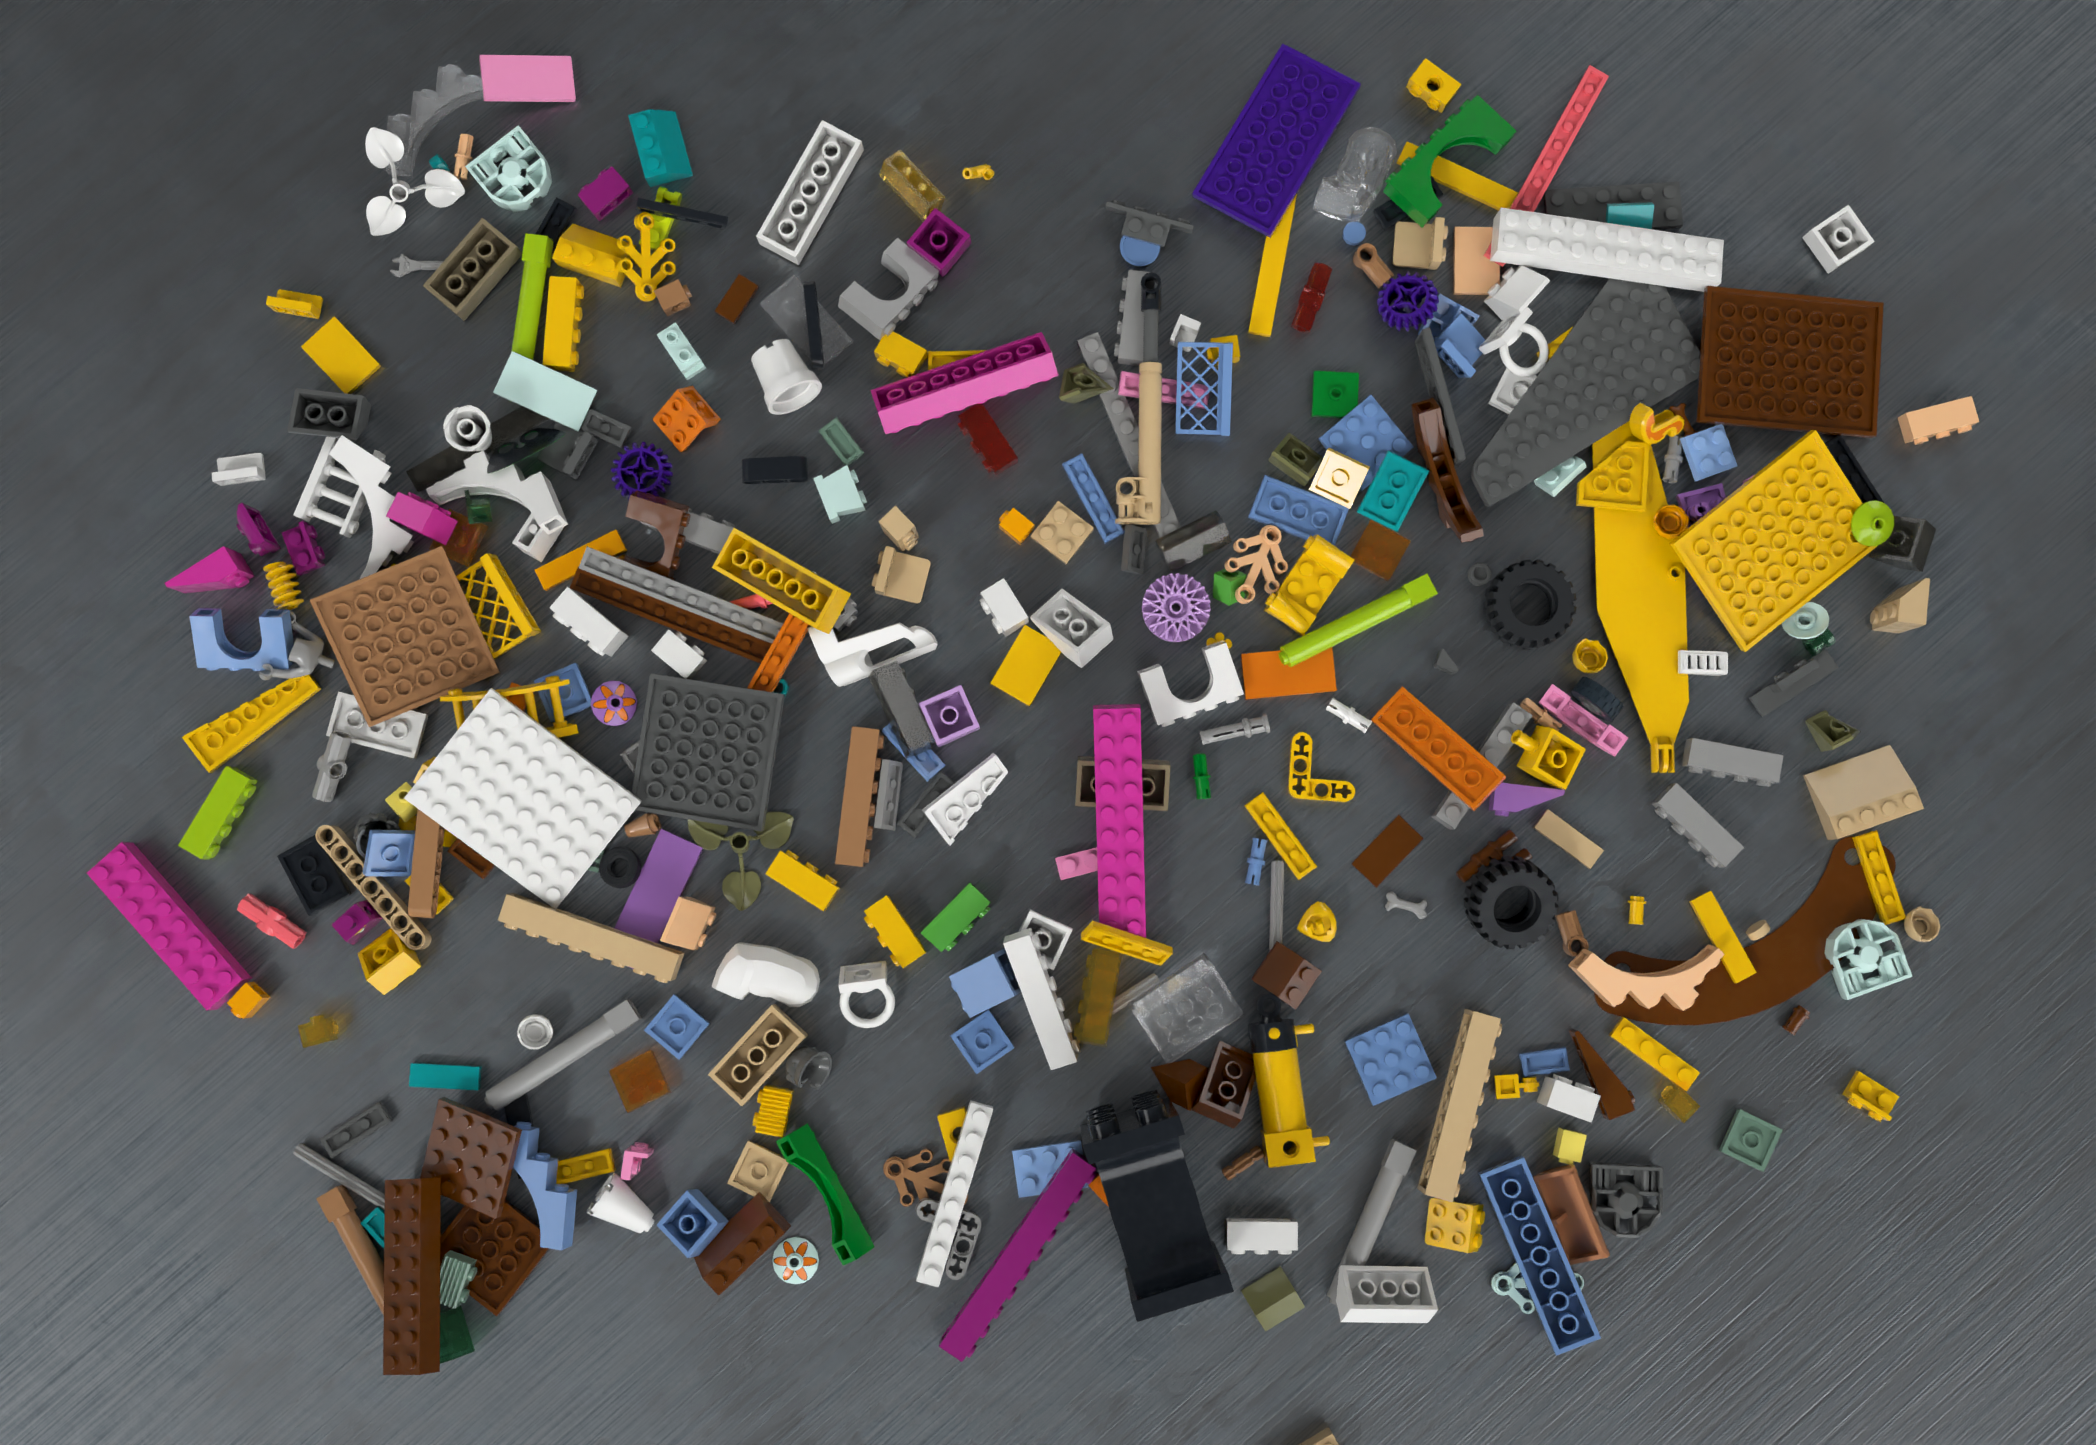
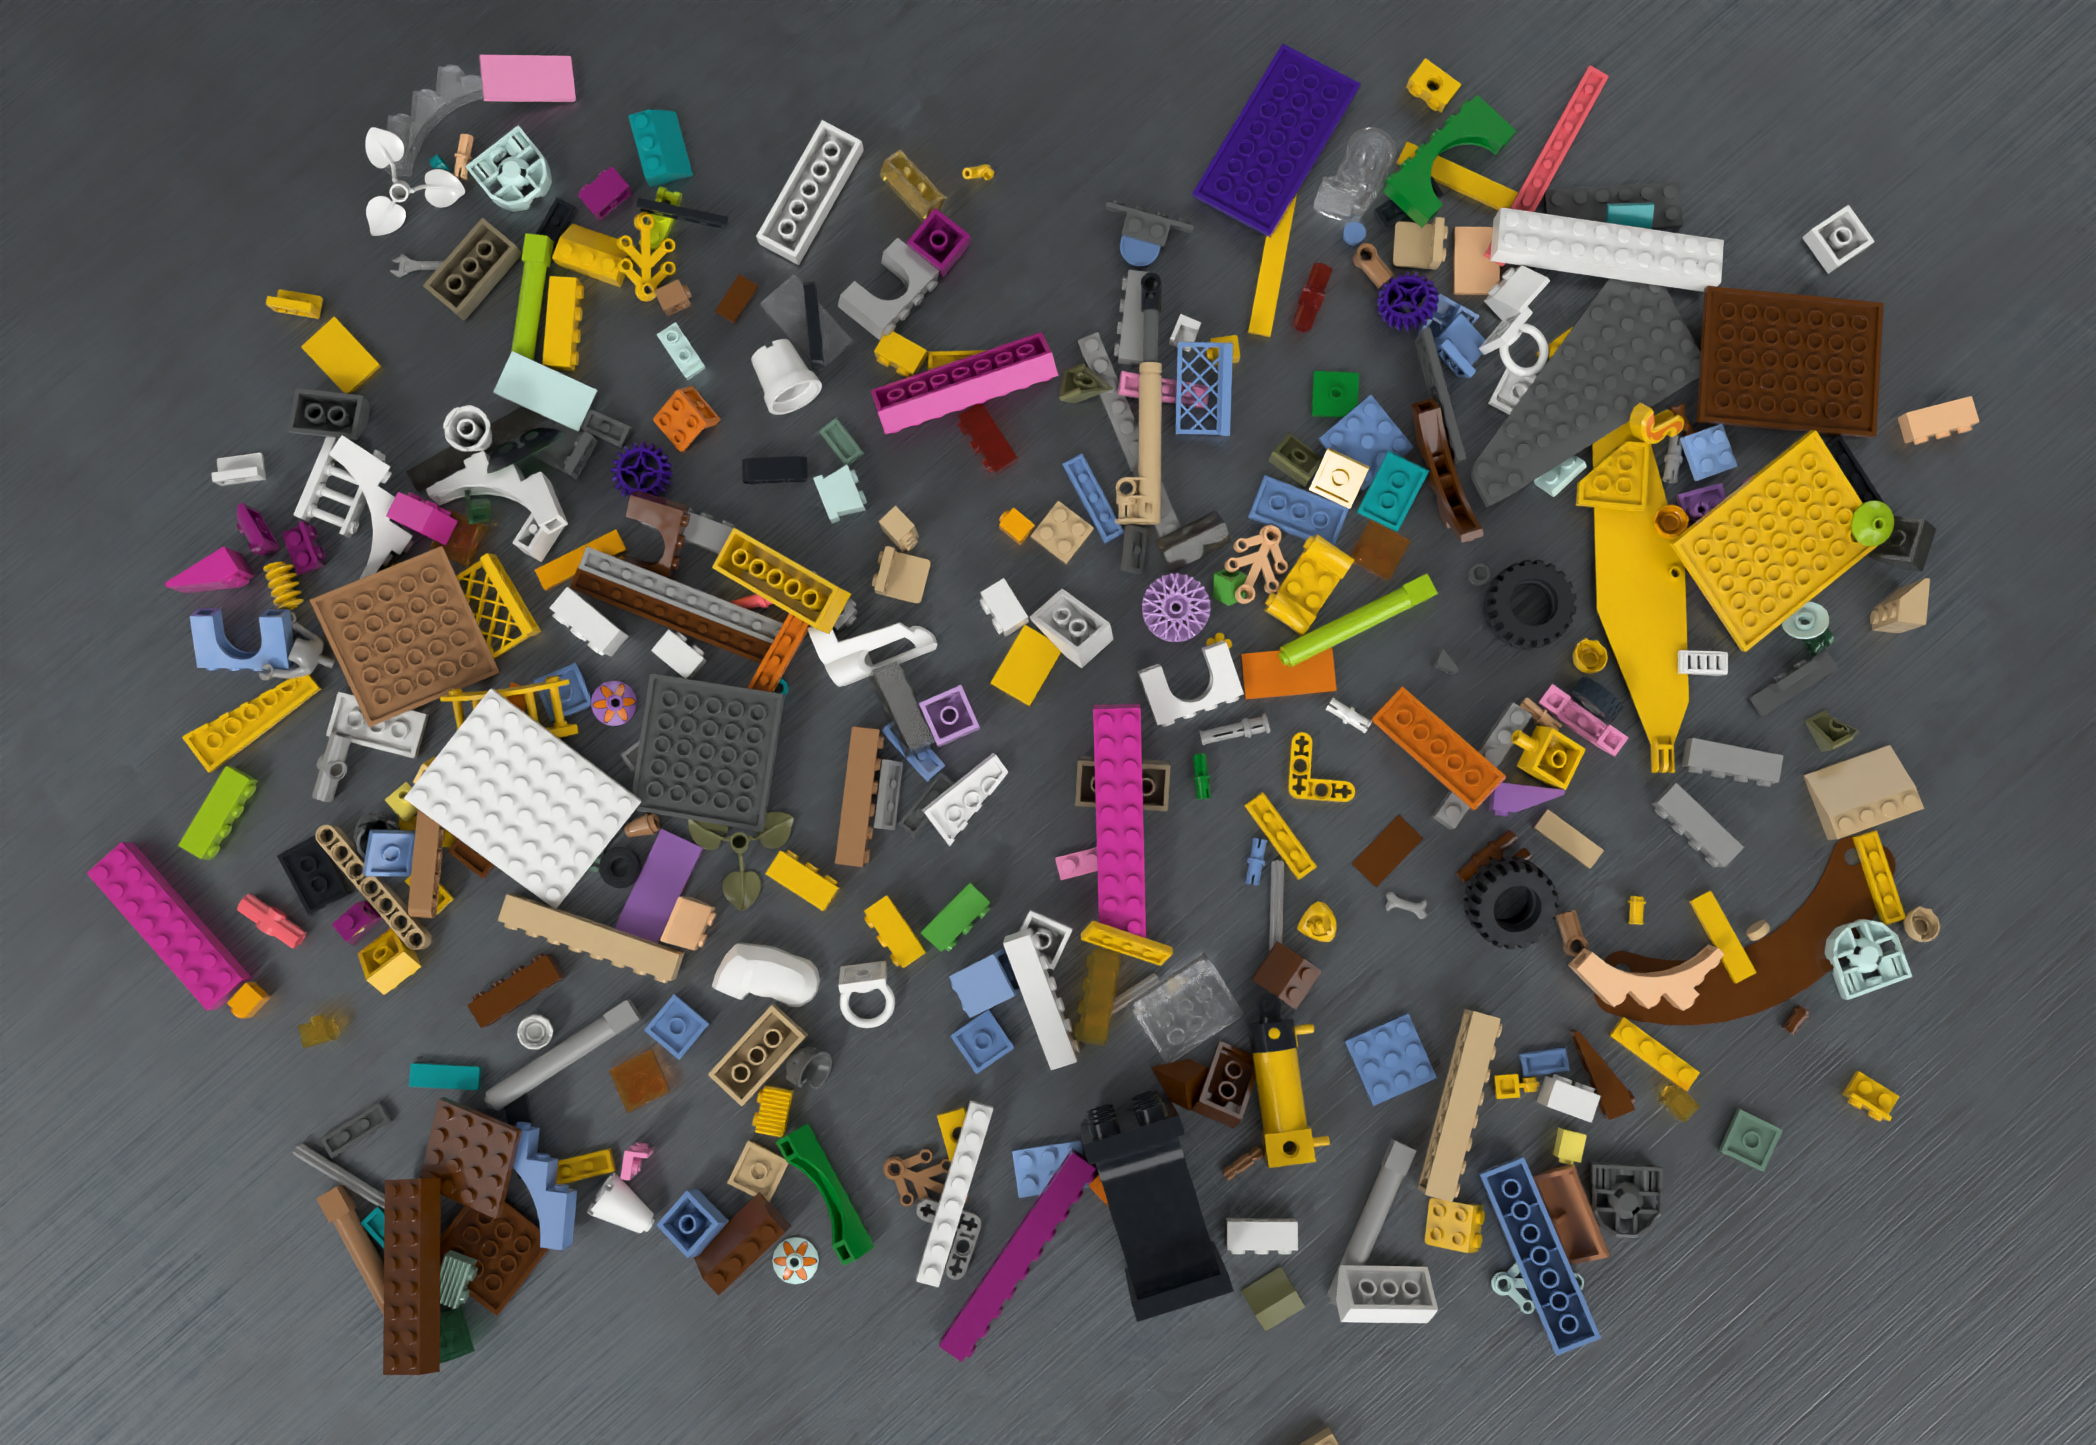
none -> reddish brown brick [467,953,566,1029]

